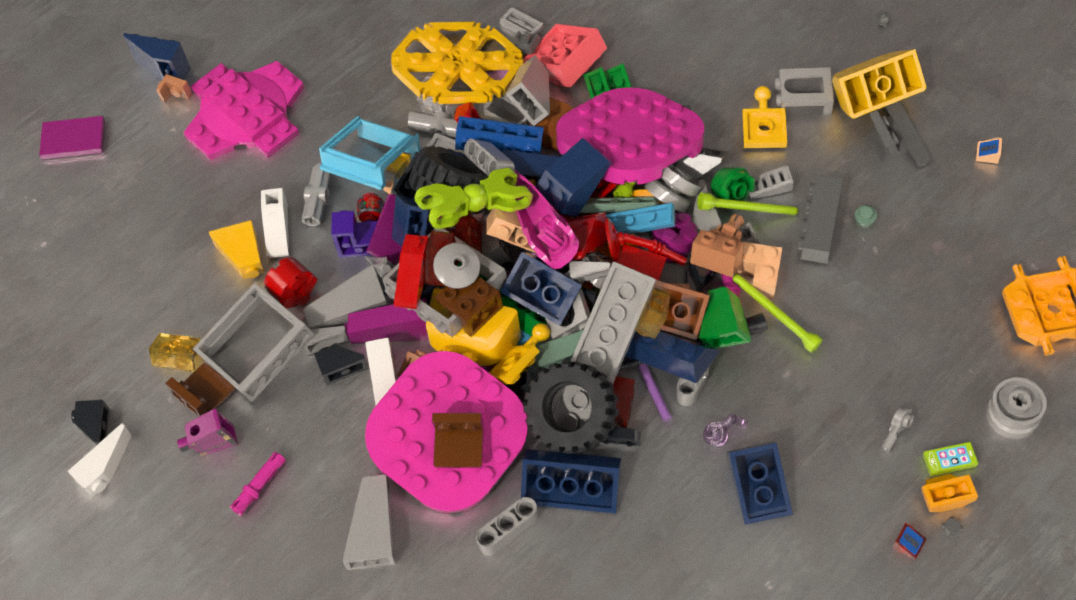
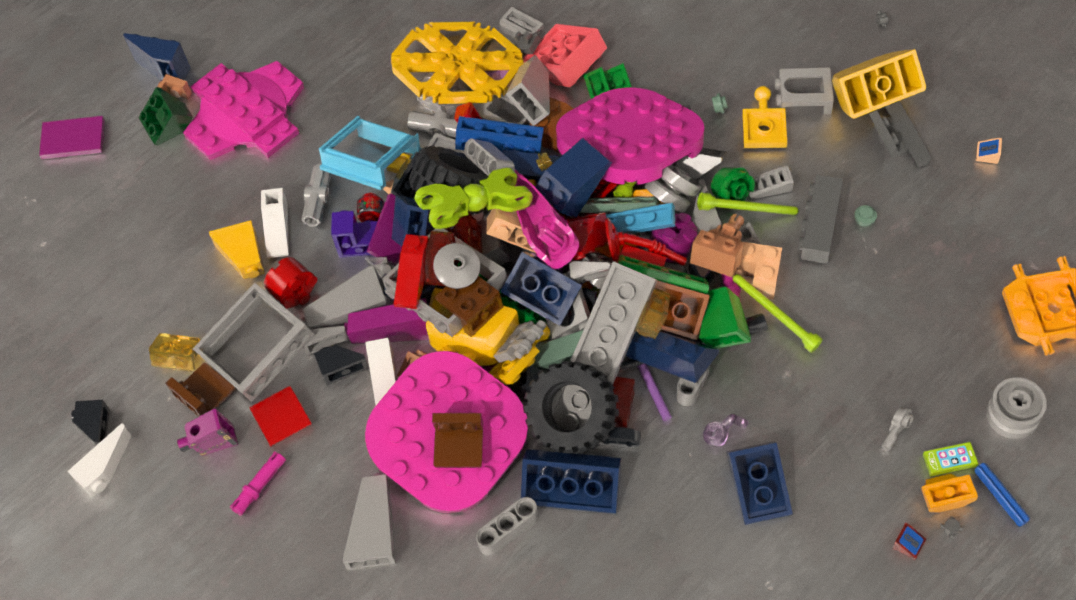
none -> dark green slope [138,87,193,145]
none -> red slope [249,386,312,447]
none -> light grey plate [494,320,546,363]
none -> clear yellow plate [536,152,553,171]
none -> green tile [618,255,709,294]
none -> sand green plate [712,93,728,114]
none -> blue axle [974,463,1030,527]

